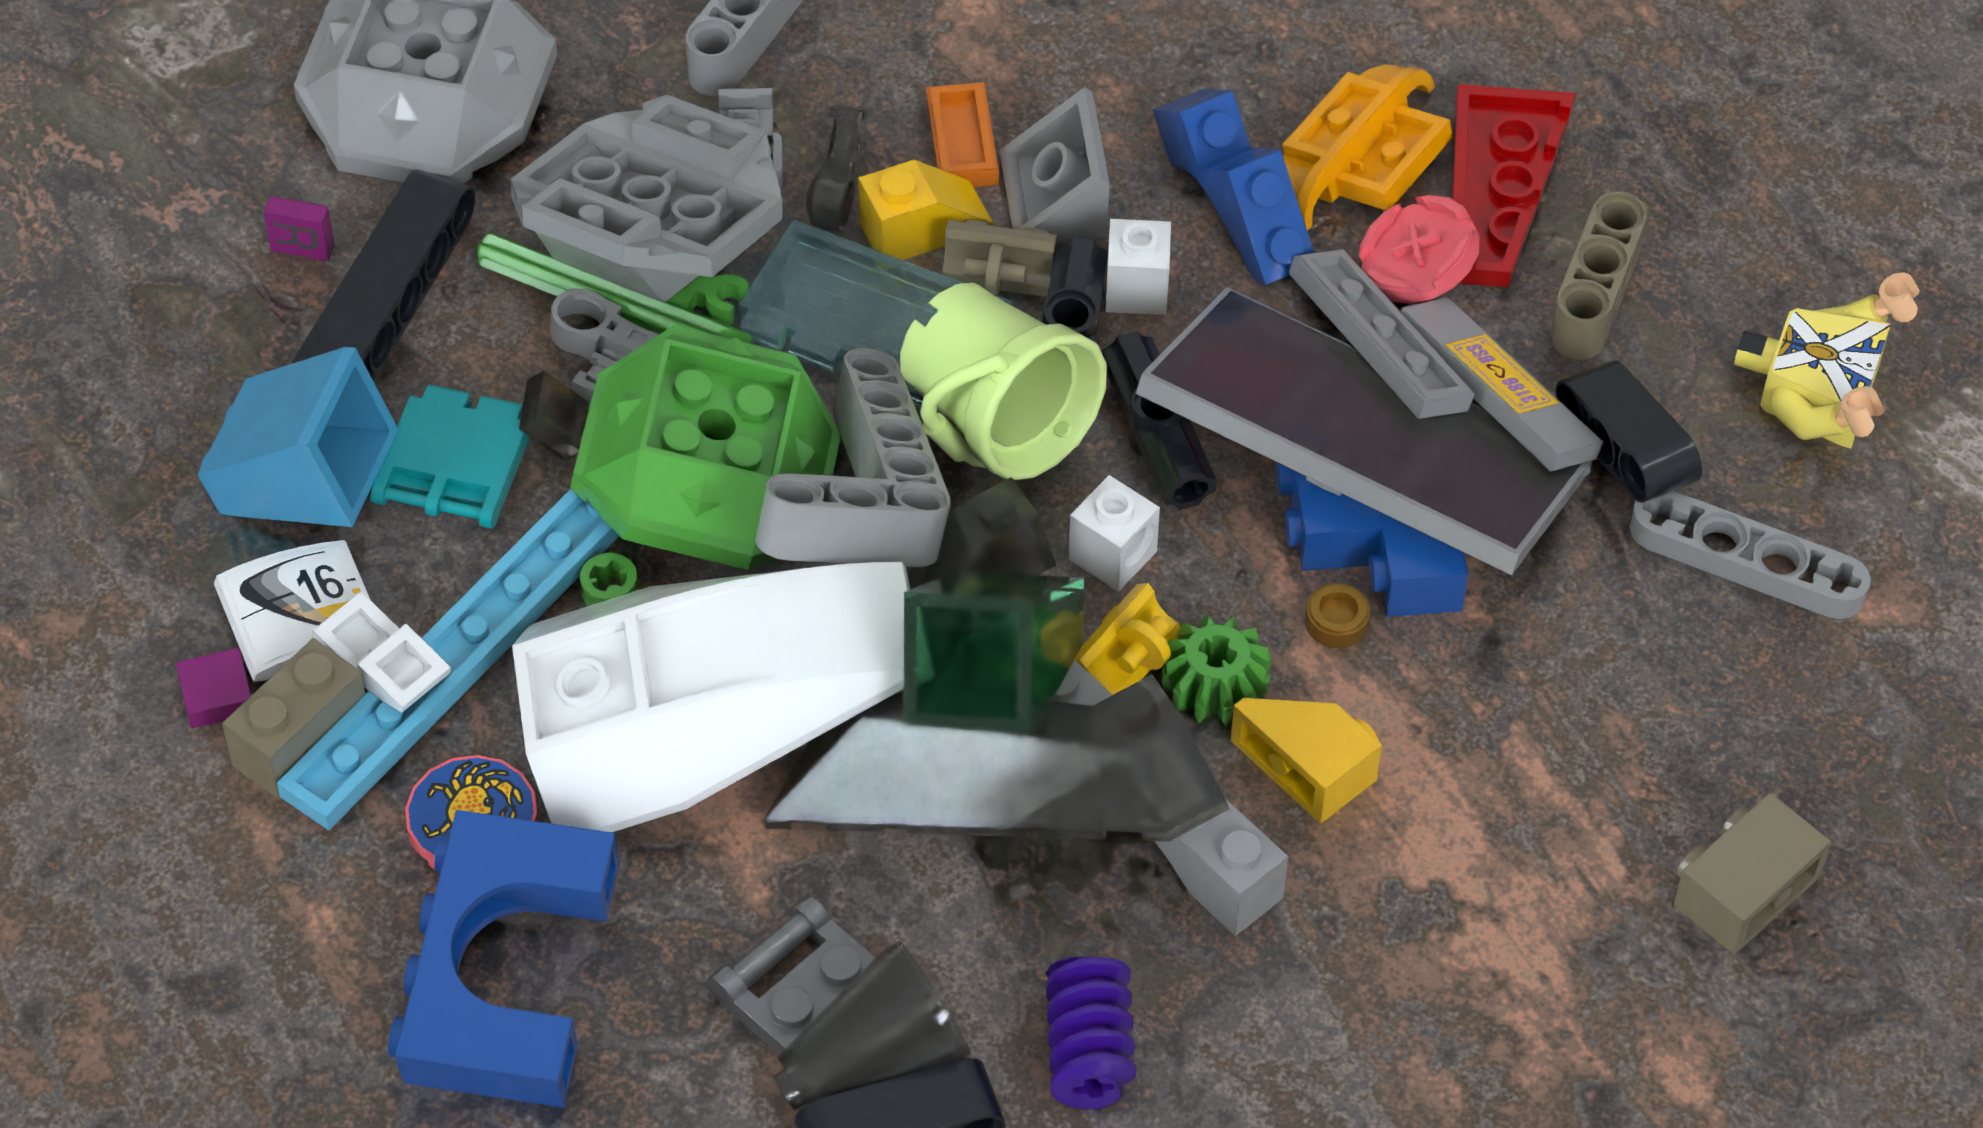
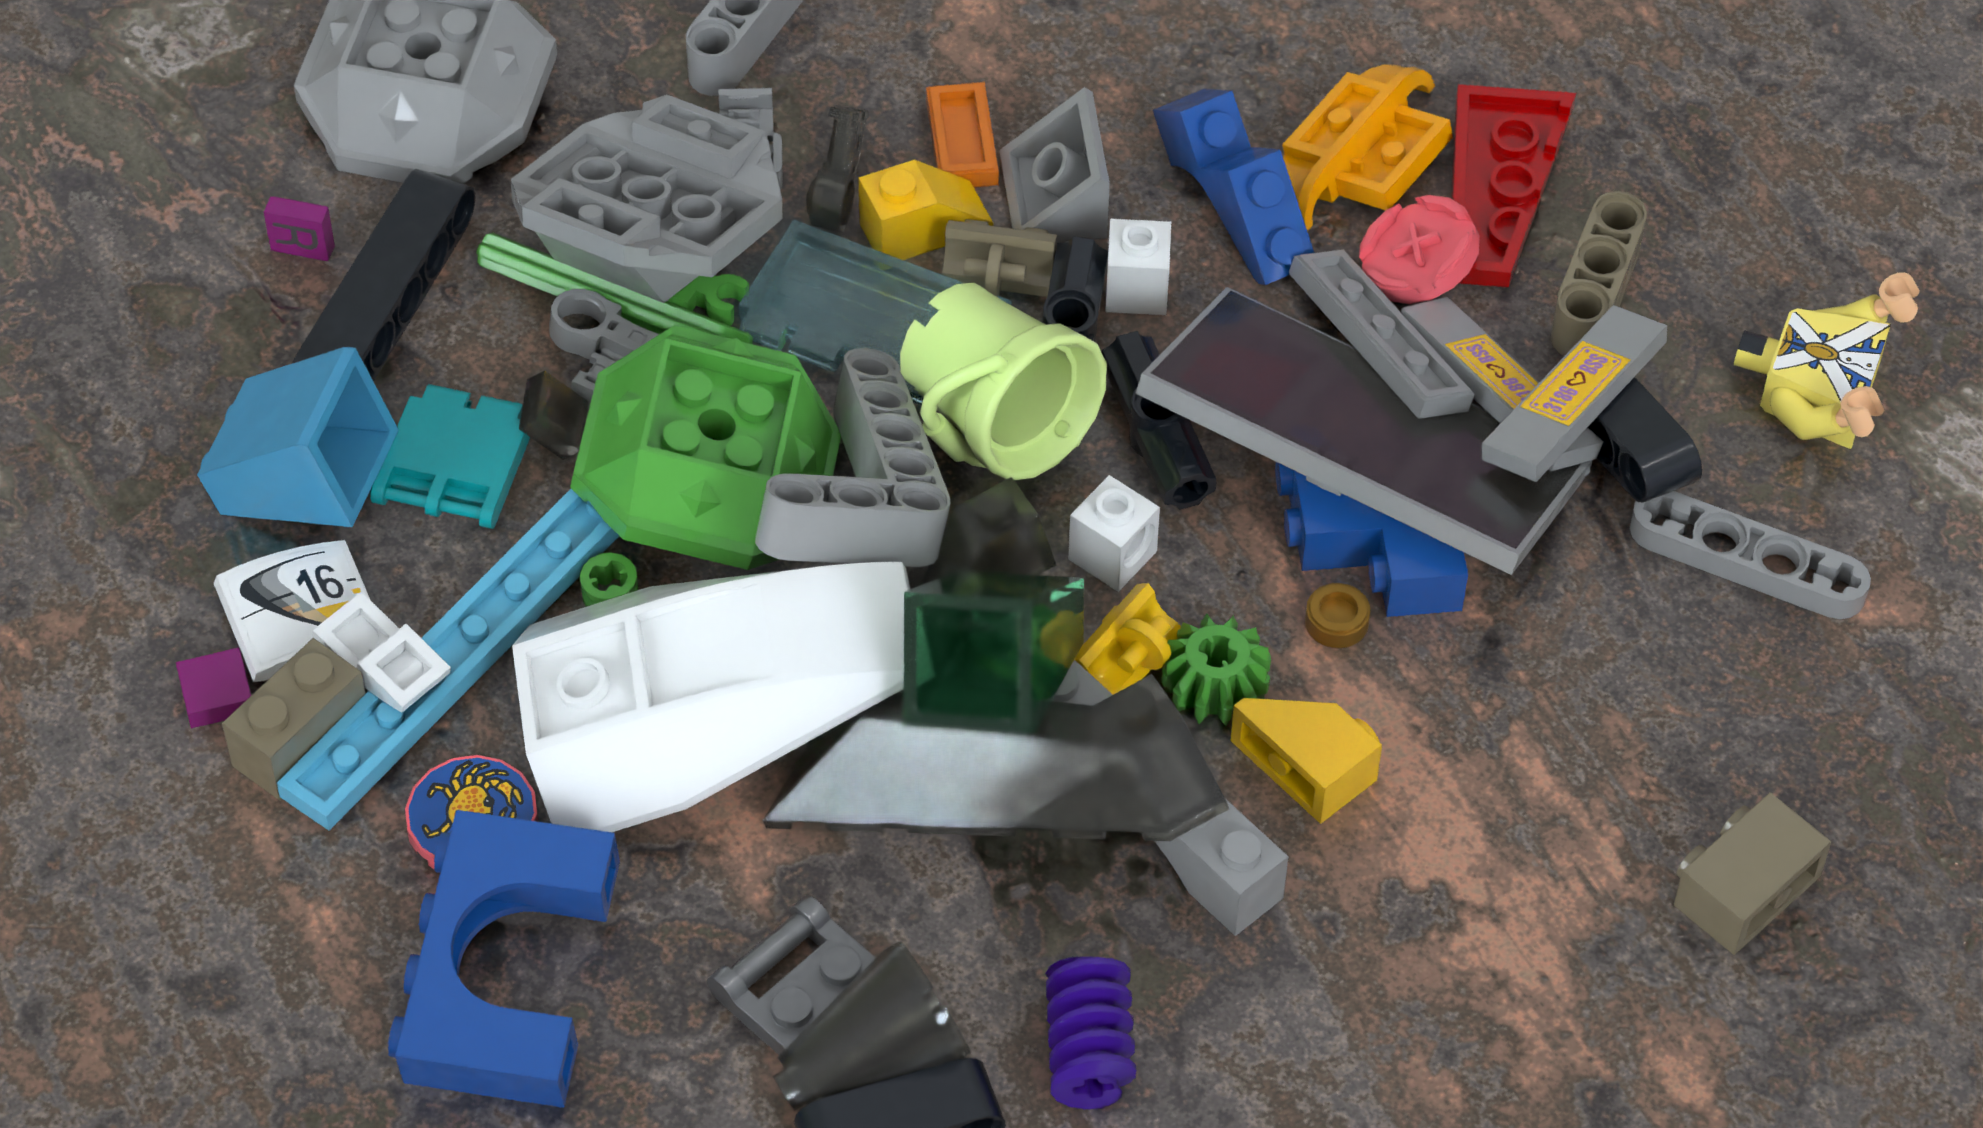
none -> light grey tile [1482,305,1667,482]

